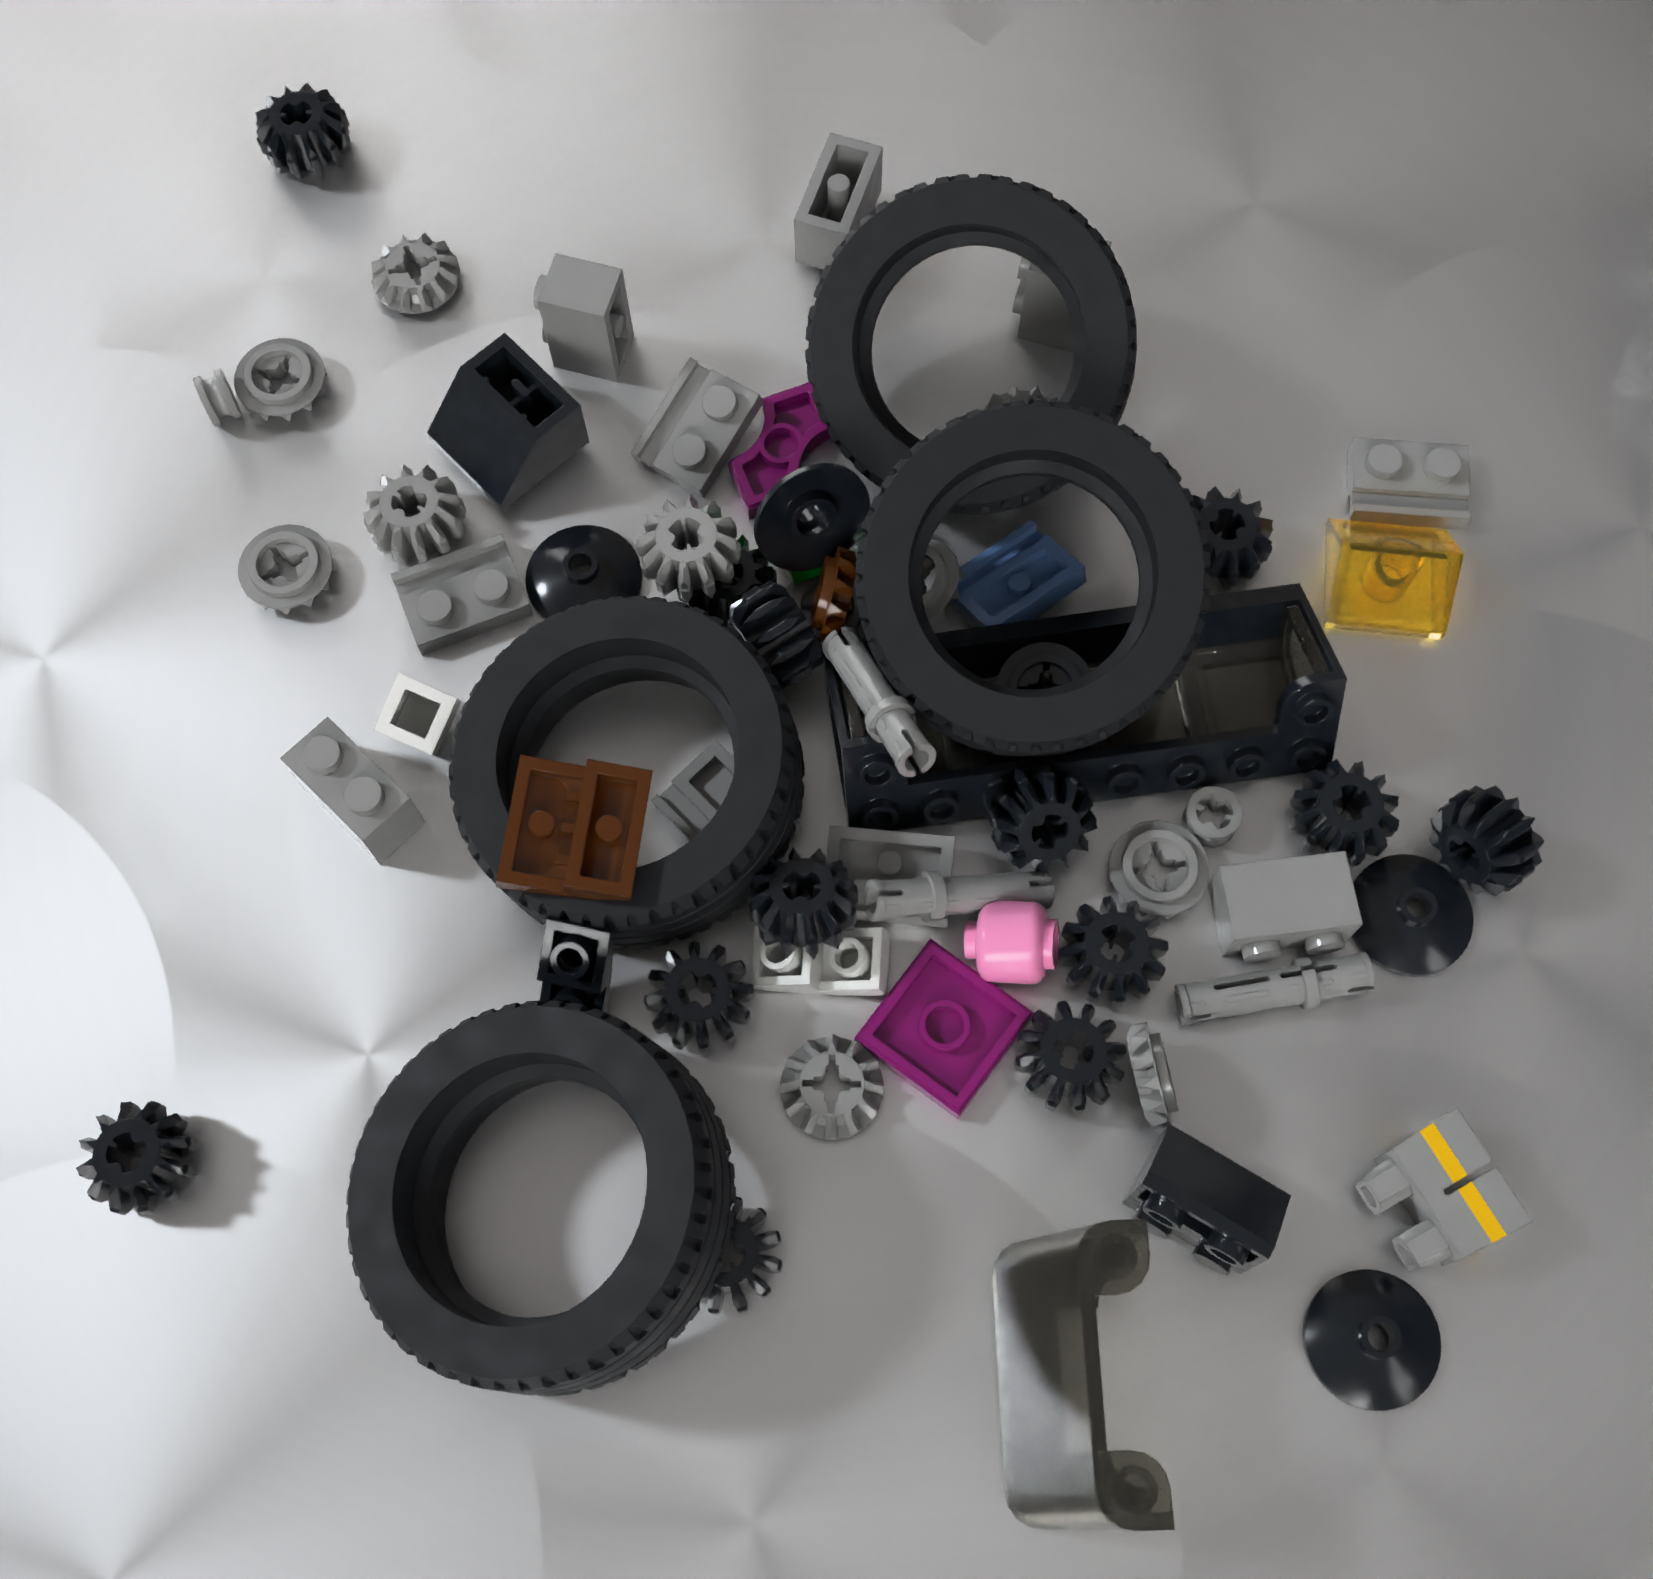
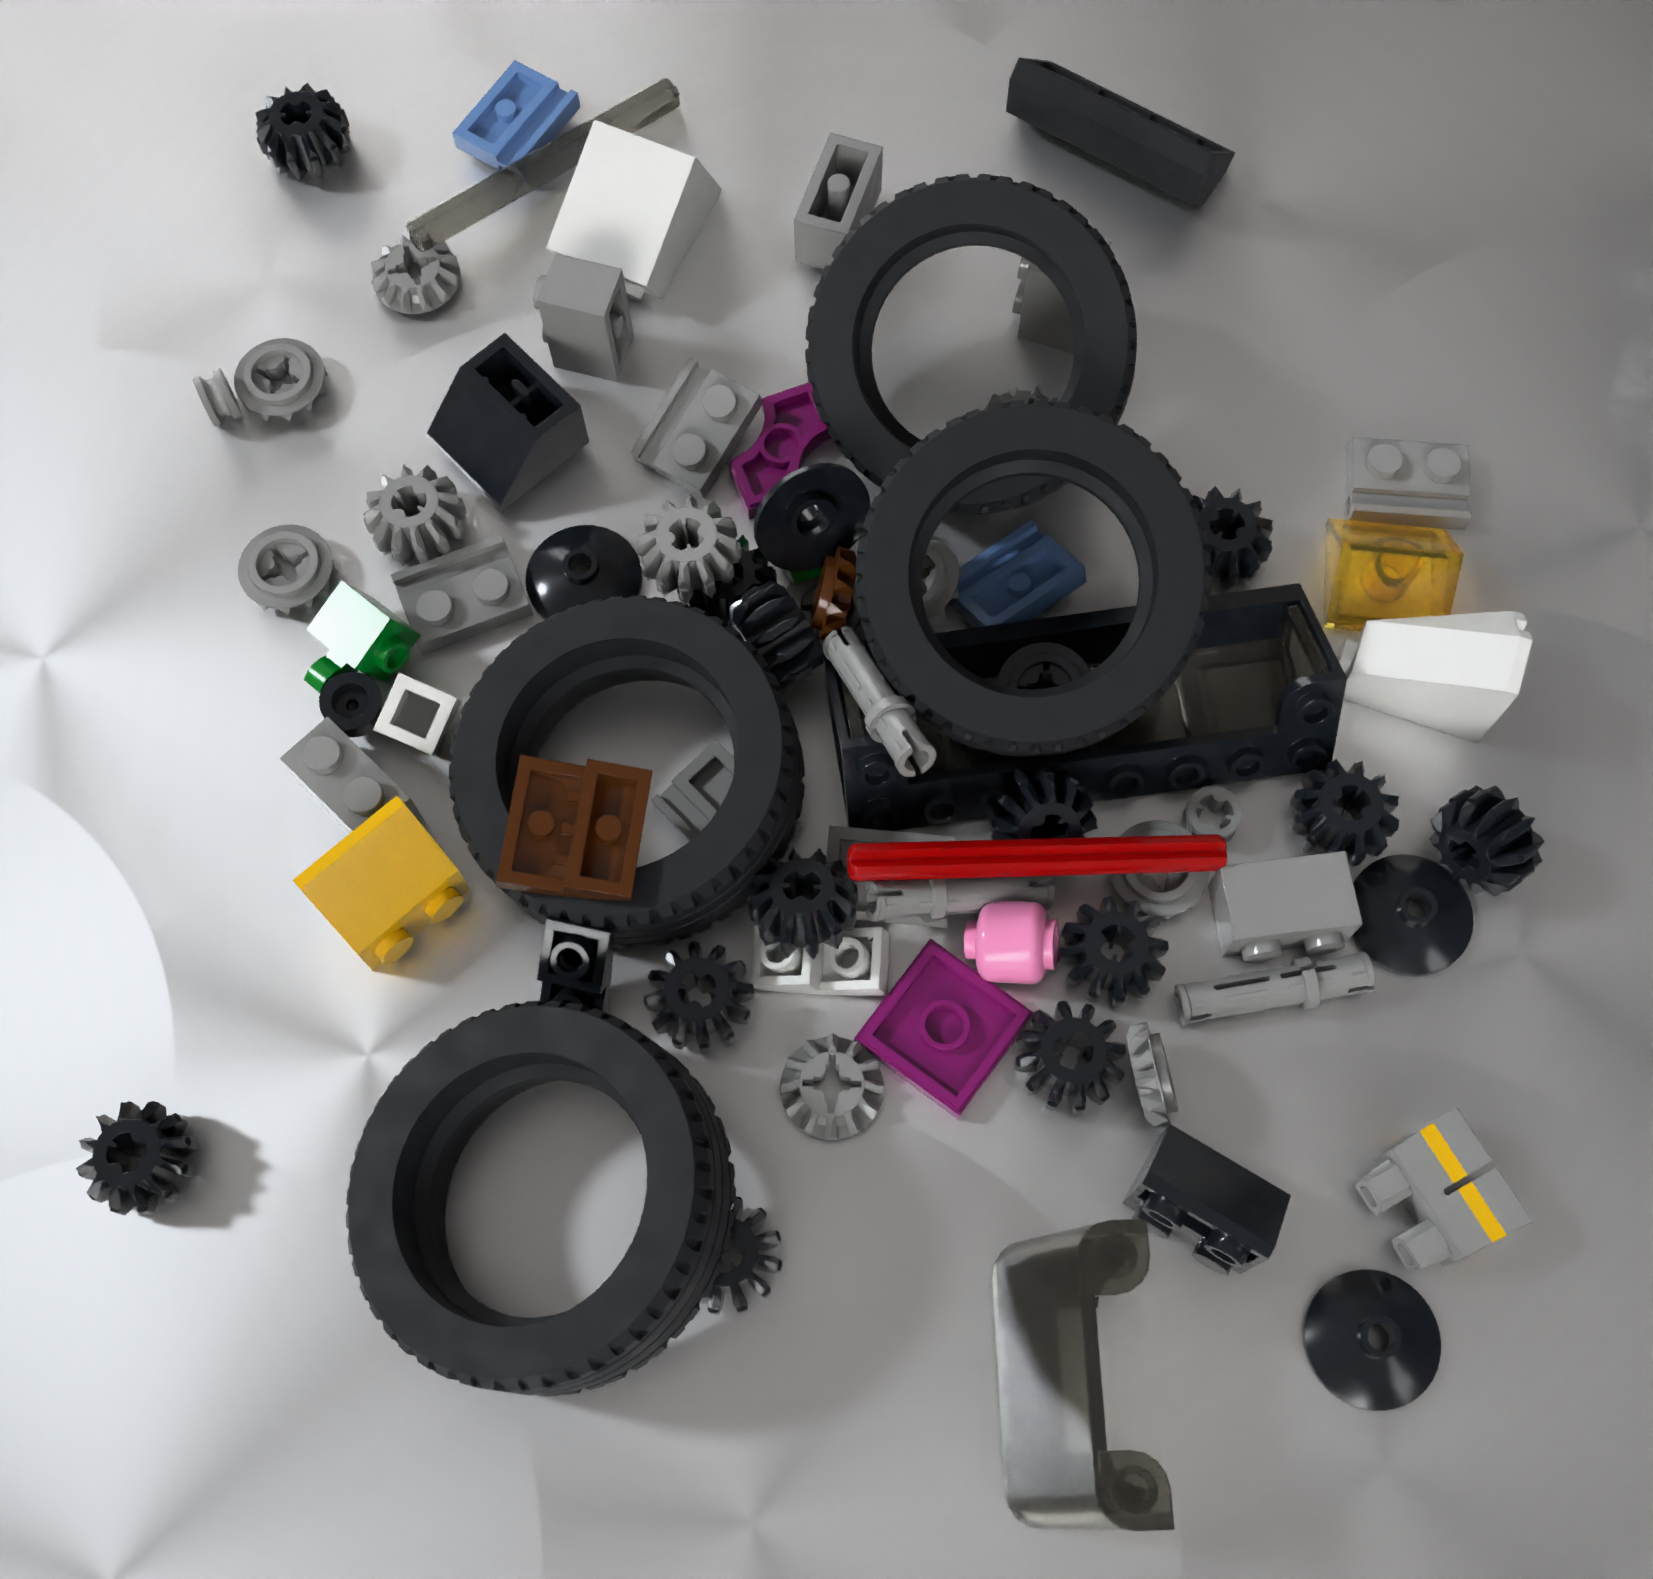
none -> yellow slope [292,796,470,971]
none -> brick [304,580,421,693]
none -> black tile [319,672,385,737]
none -> clear smoke axle [405,78,680,252]
none -> medium blue plate [452,60,581,181]
none -> white slope [546,120,722,301]
none -> red axle [847,834,1227,881]
none -> black piece [1006,58,1235,206]
none -> white slope [1337,611,1533,743]

